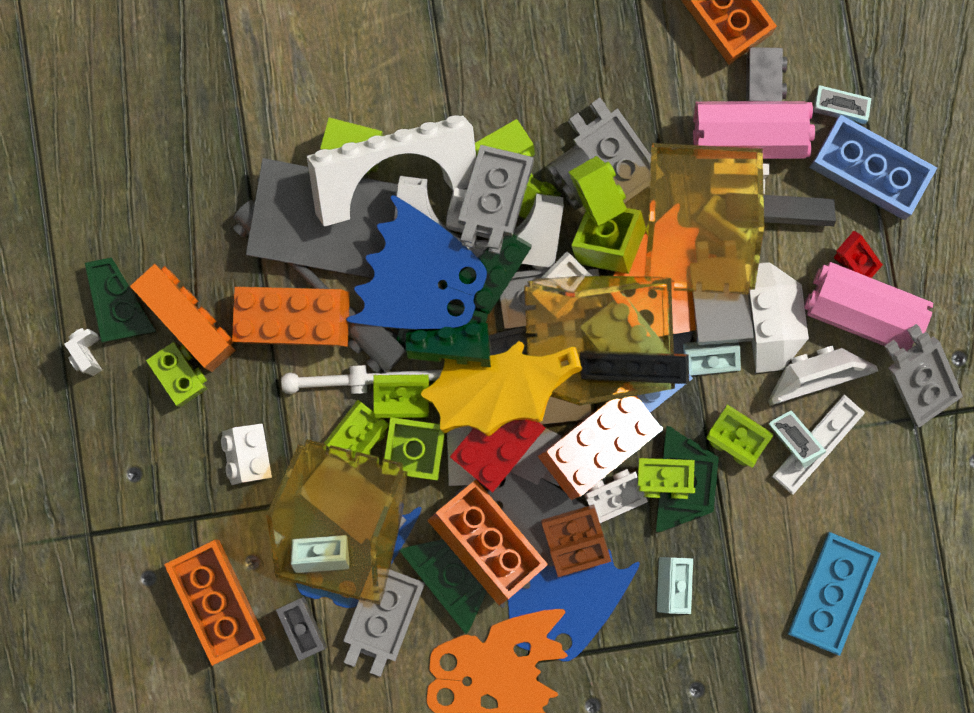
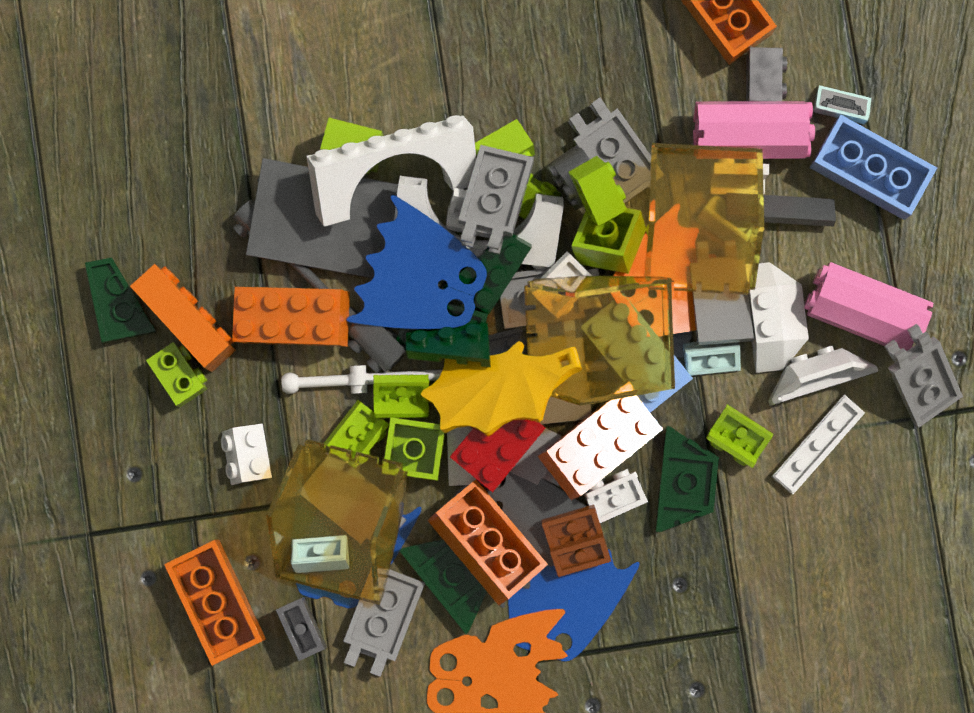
white bracket [64,328,102,376] -> none
black tile [580,351,689,384] -> none
lime bracket [637,458,695,499] -> none
light aqua slope [657,557,693,614] -> none
slope [769,410,826,469] -> none
dark azure tile [787,532,881,656] -> none
red slope [834,231,883,278] -> none

